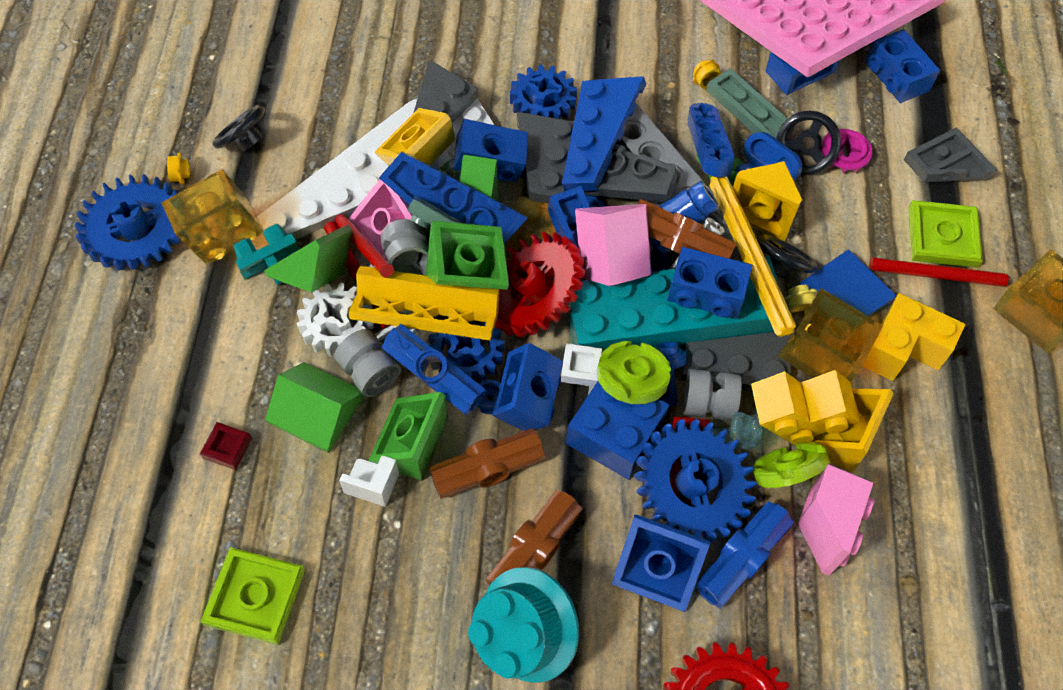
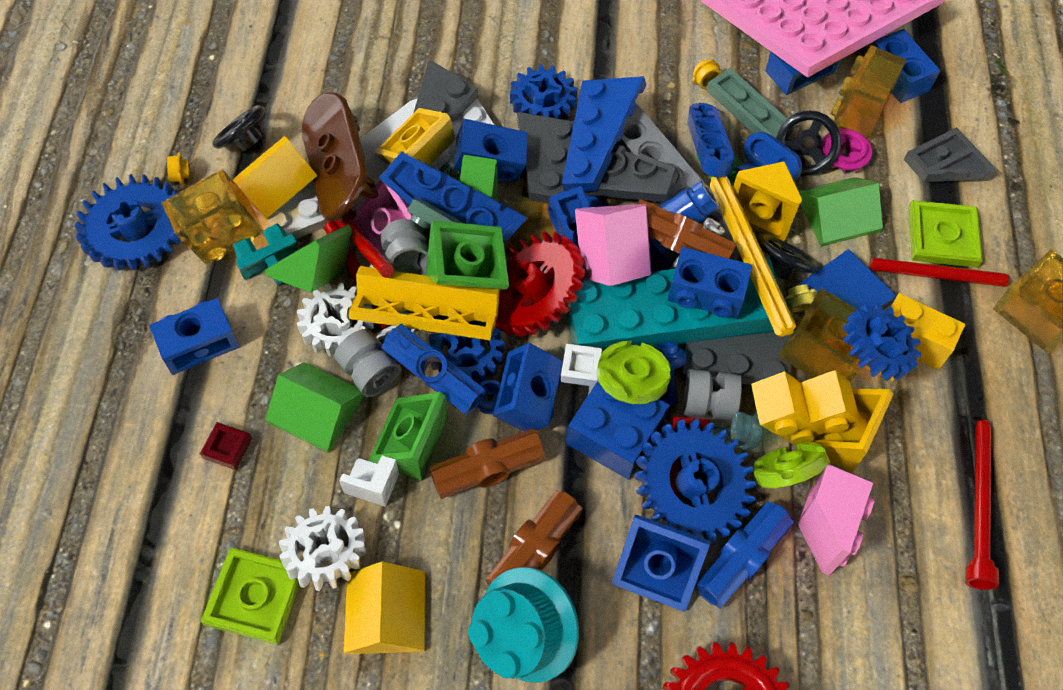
none -> blue brick [149,298,240,375]
none -> yellow slope [232,136,317,219]
none -> white gear [279,506,366,591]
none -> reddish brown piece [302,92,379,221]
none -> yellow slope [344,561,426,654]
none -> bright green slope [798,177,883,247]
none -> clear yellow brick [830,45,907,140]
none -> blue gear [843,303,921,381]
none -> red piece [965,419,999,590]

